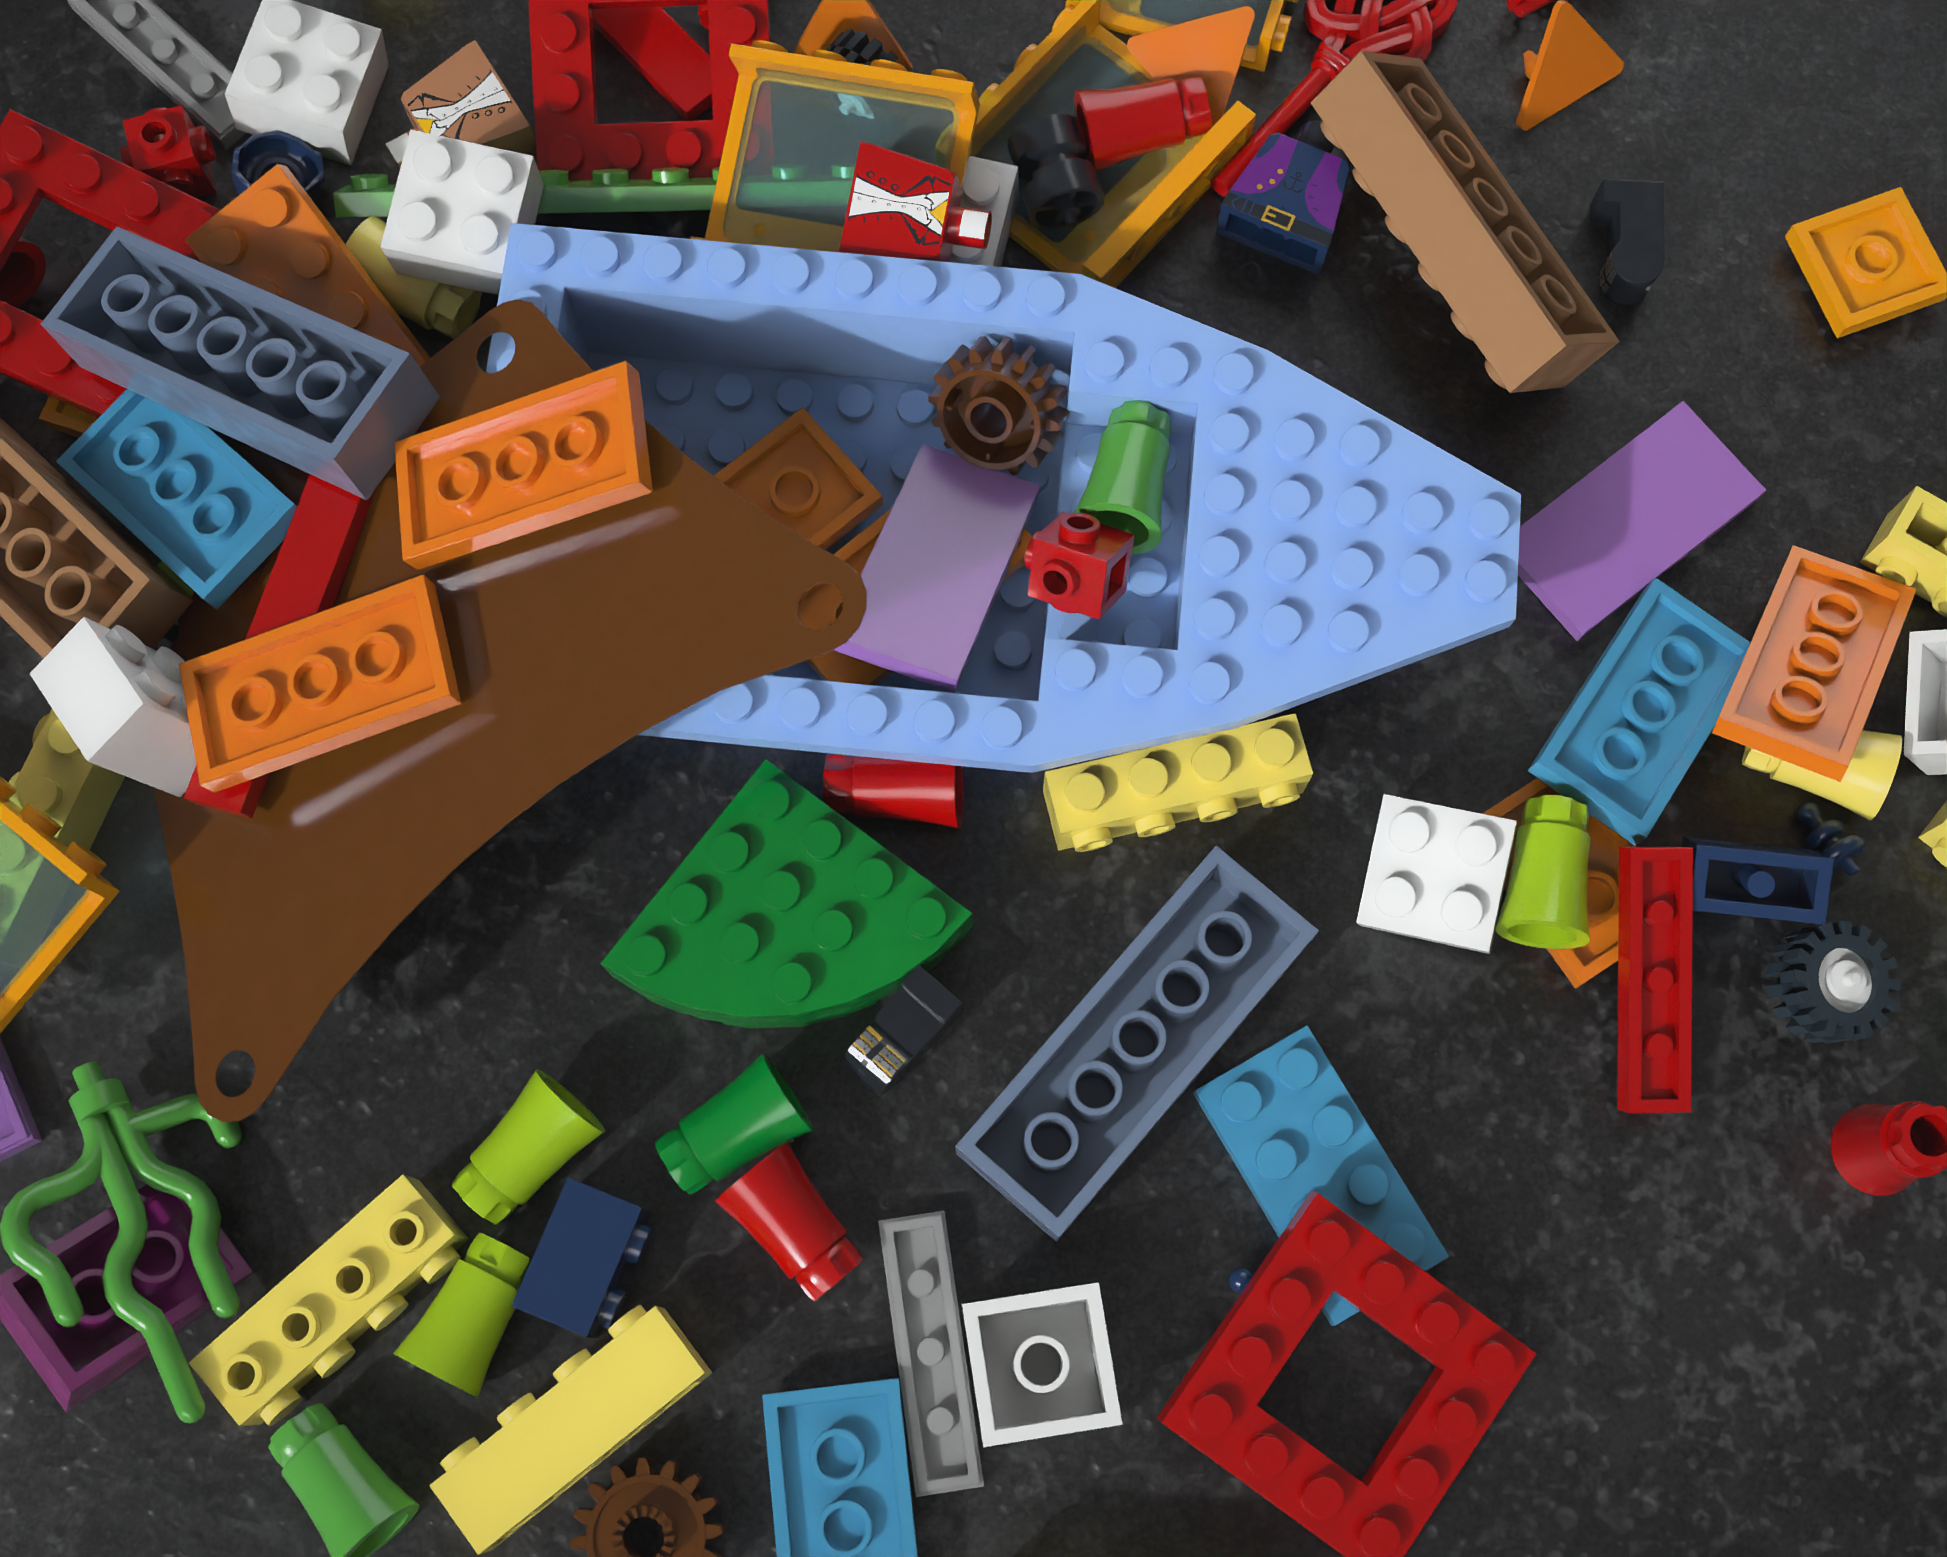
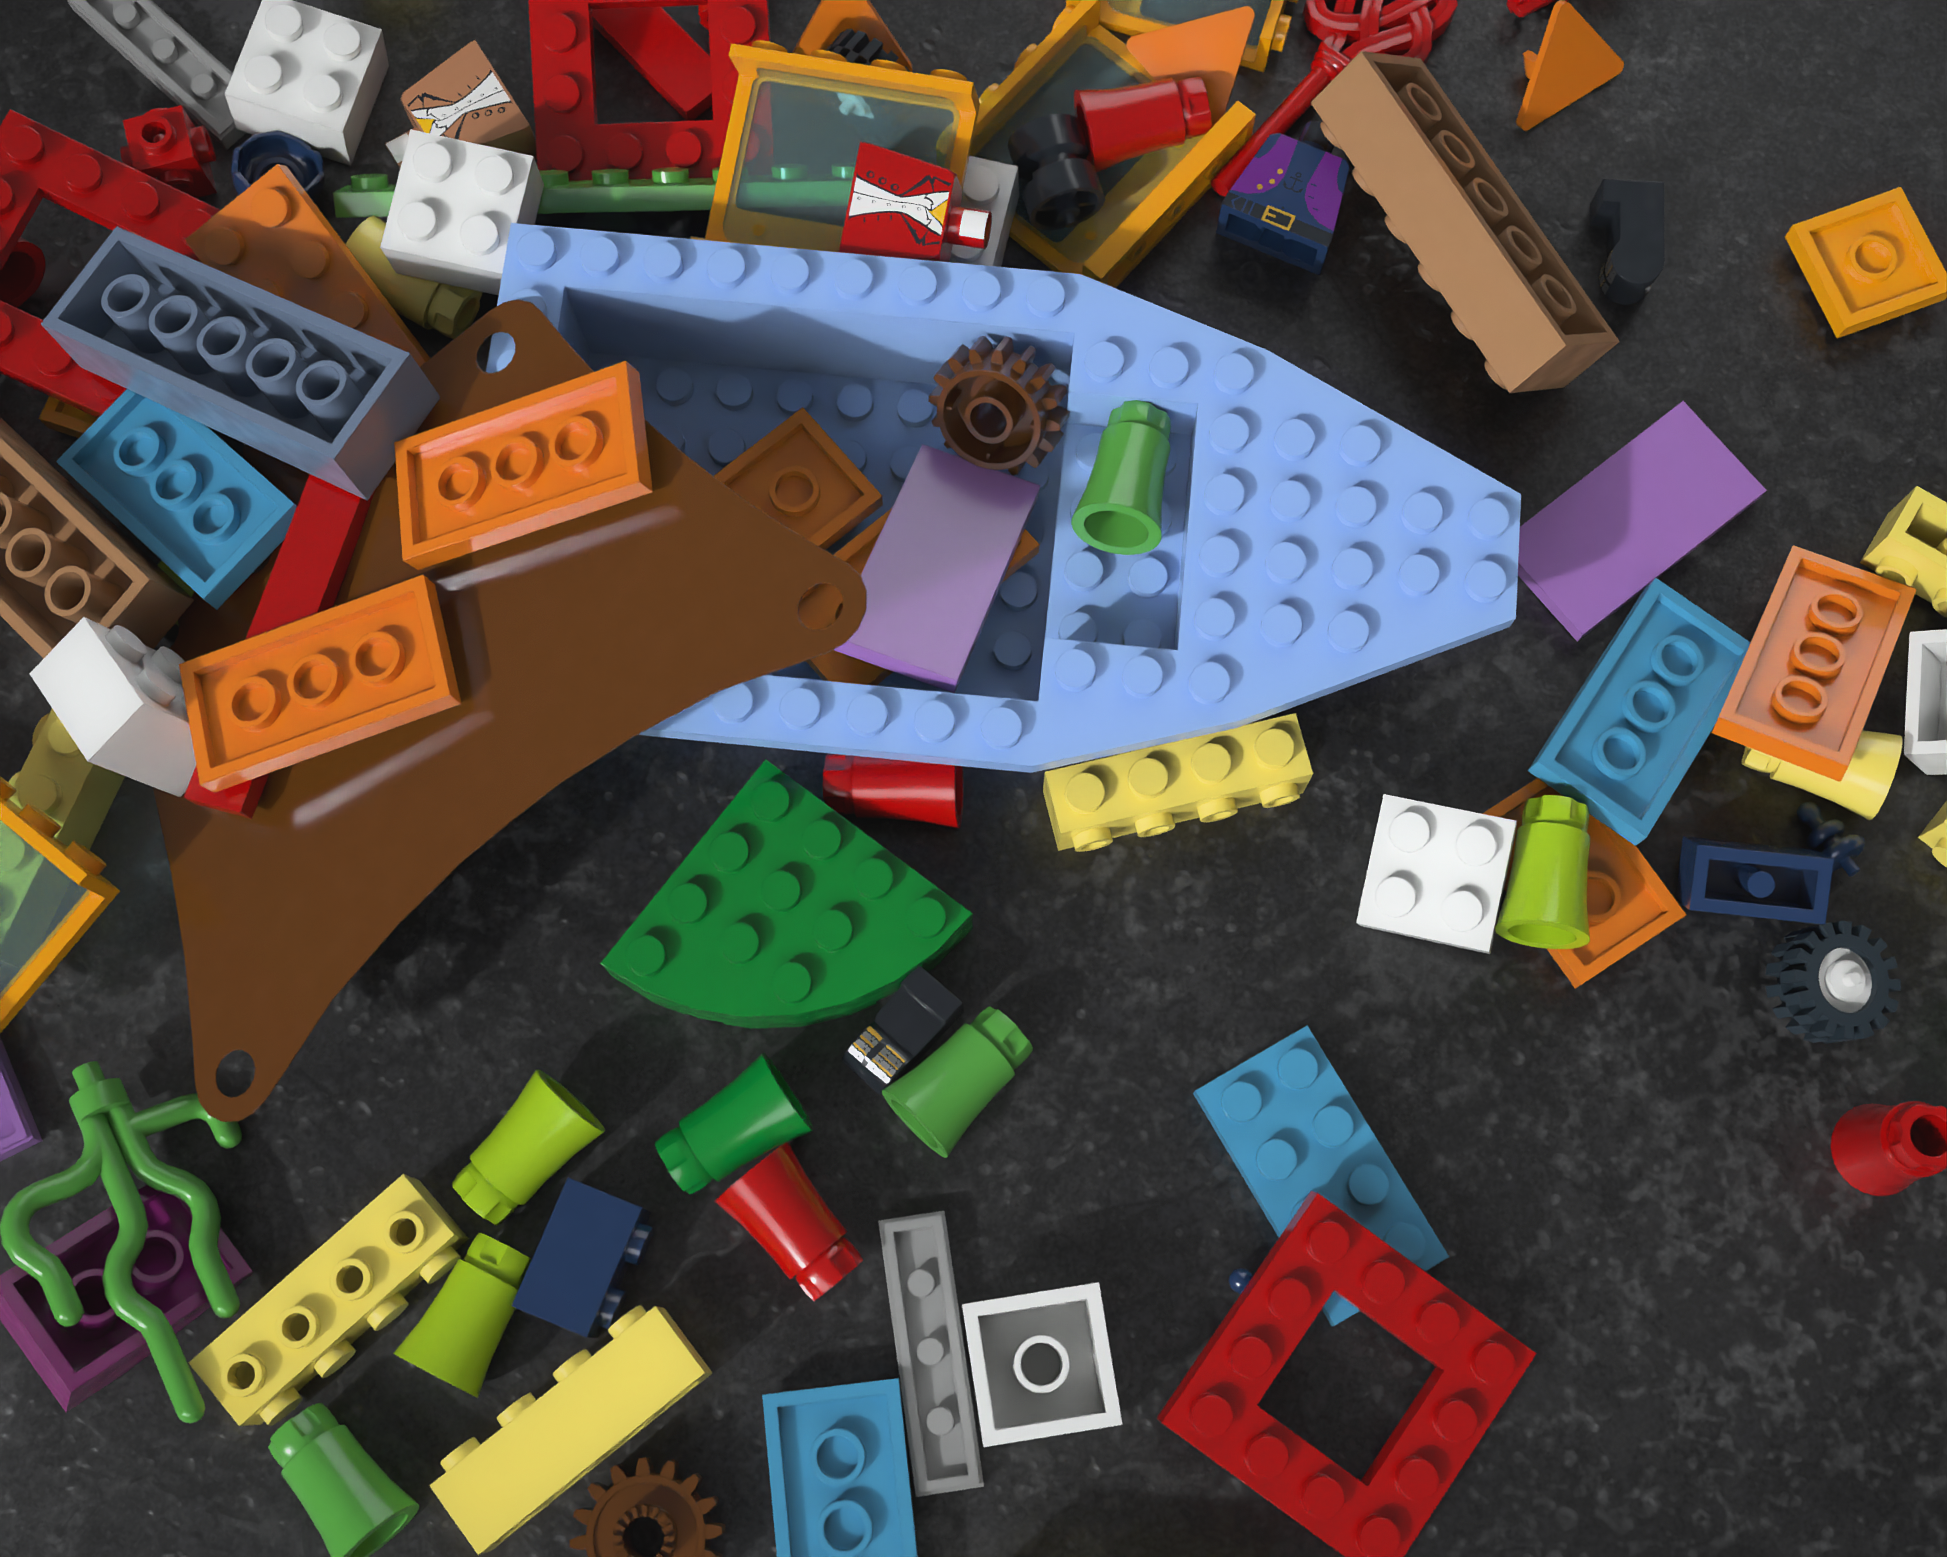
sand blue brick [955,846,1319,1242] -> none
red brick [1024,512,1134,620] -> none
red plate [1617,847,1693,1114] -> none
none -> bright green plant [882,1006,1033,1158]

